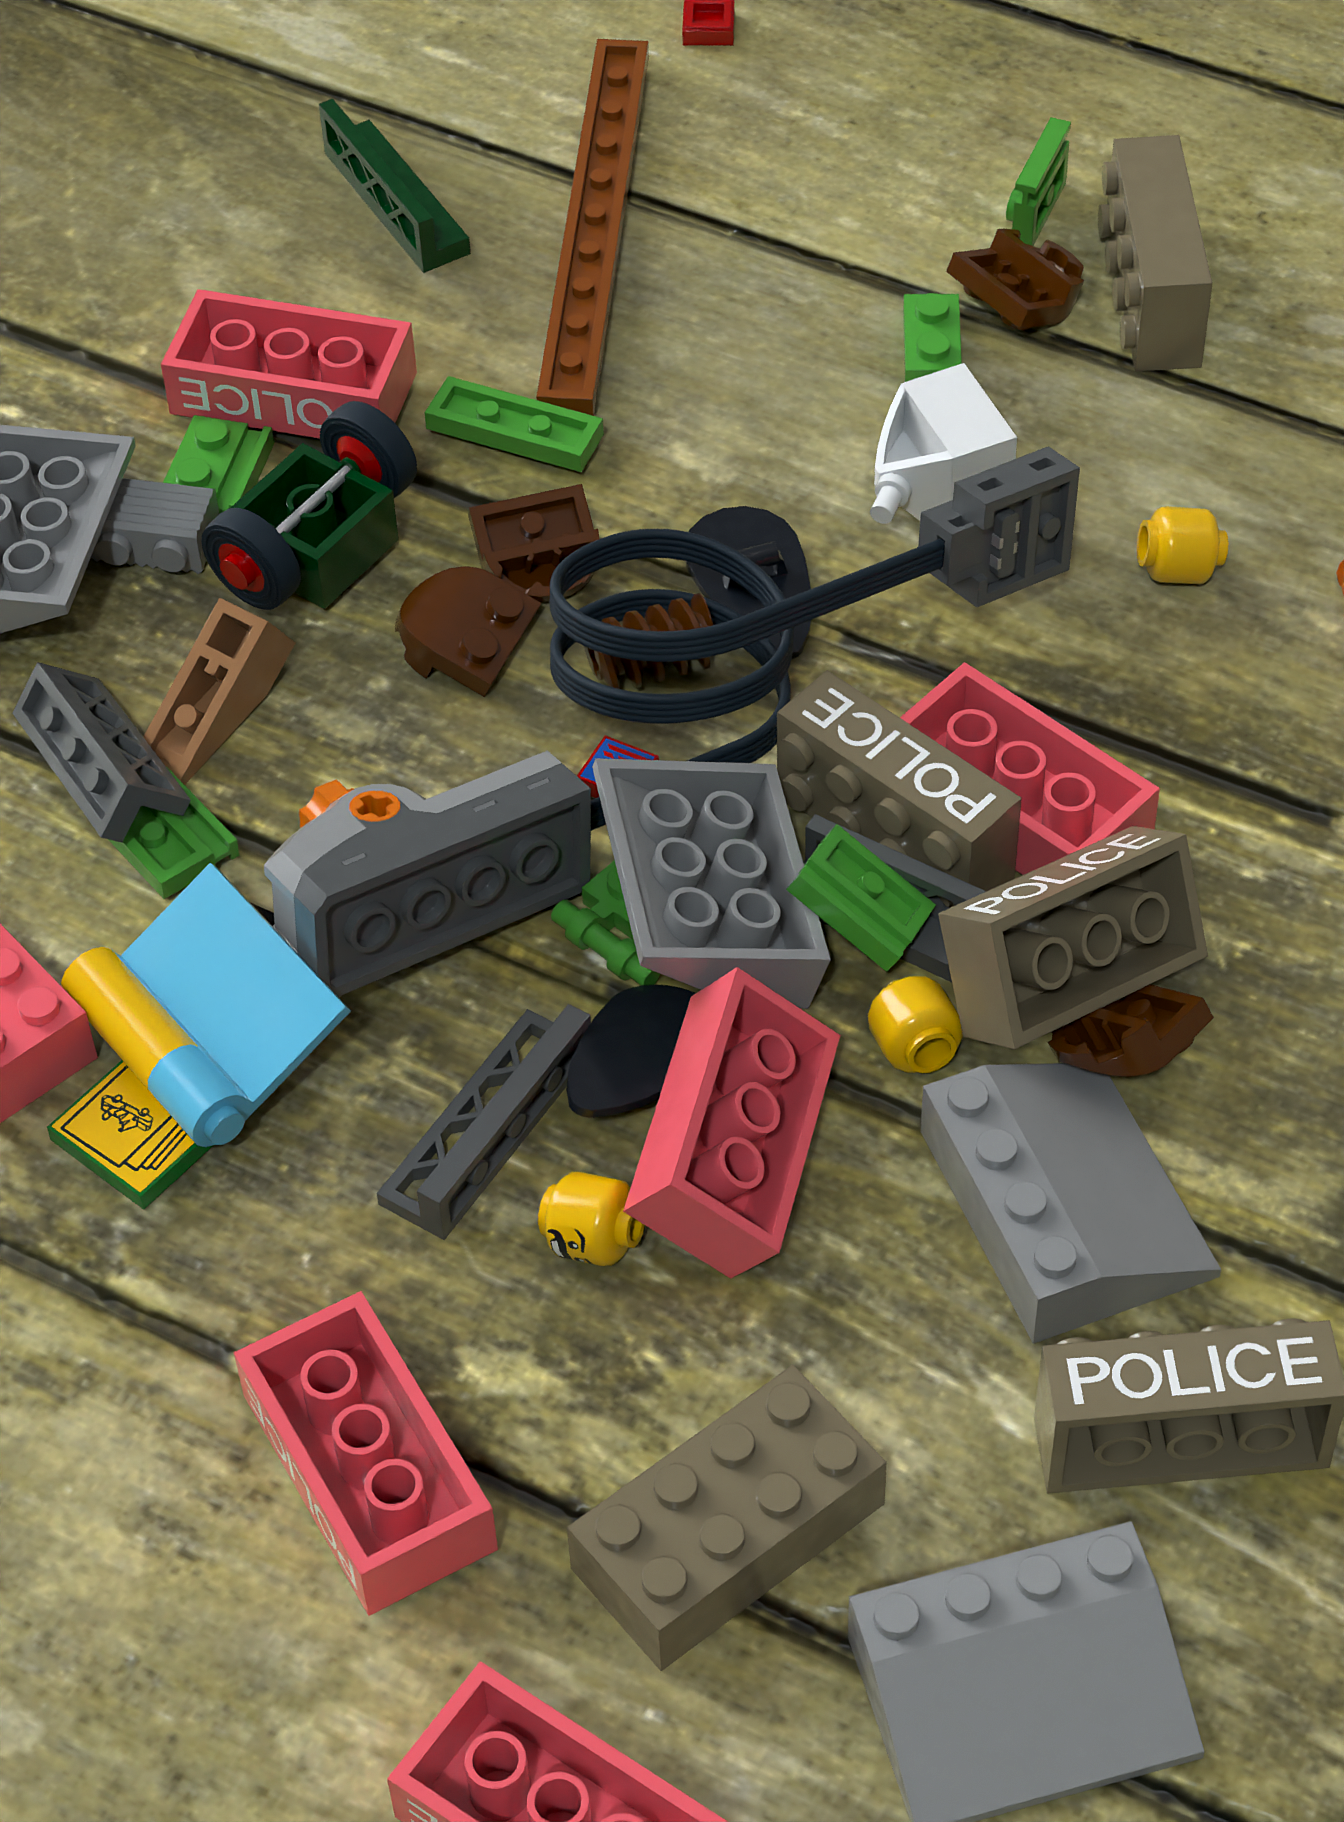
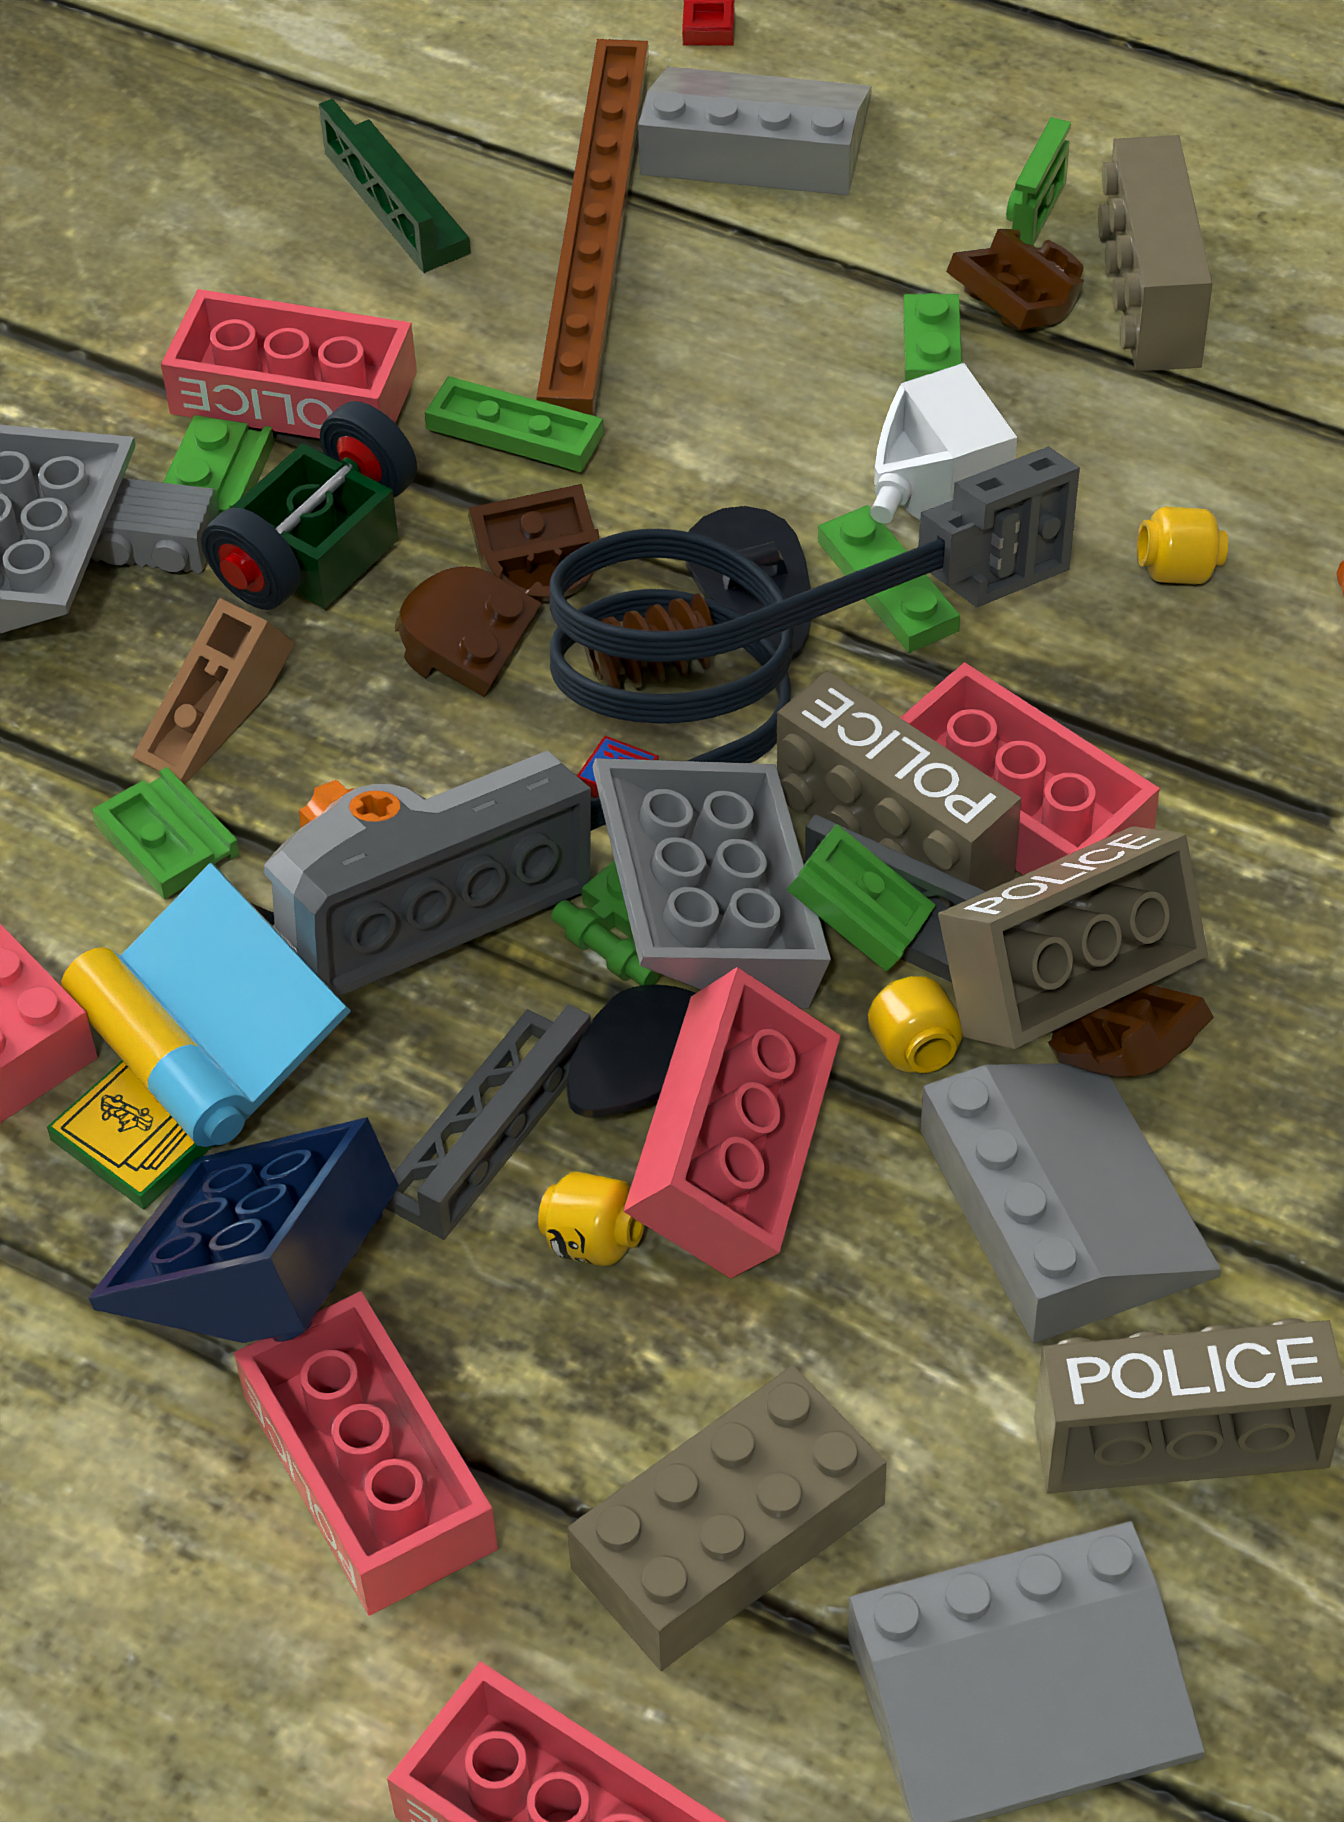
dark grey fence [12,662,191,842] -> none
none -> dark blue slope [88,1117,399,1343]
none -> light grey slope [638,66,872,196]
none -> bright green plate [818,505,960,653]

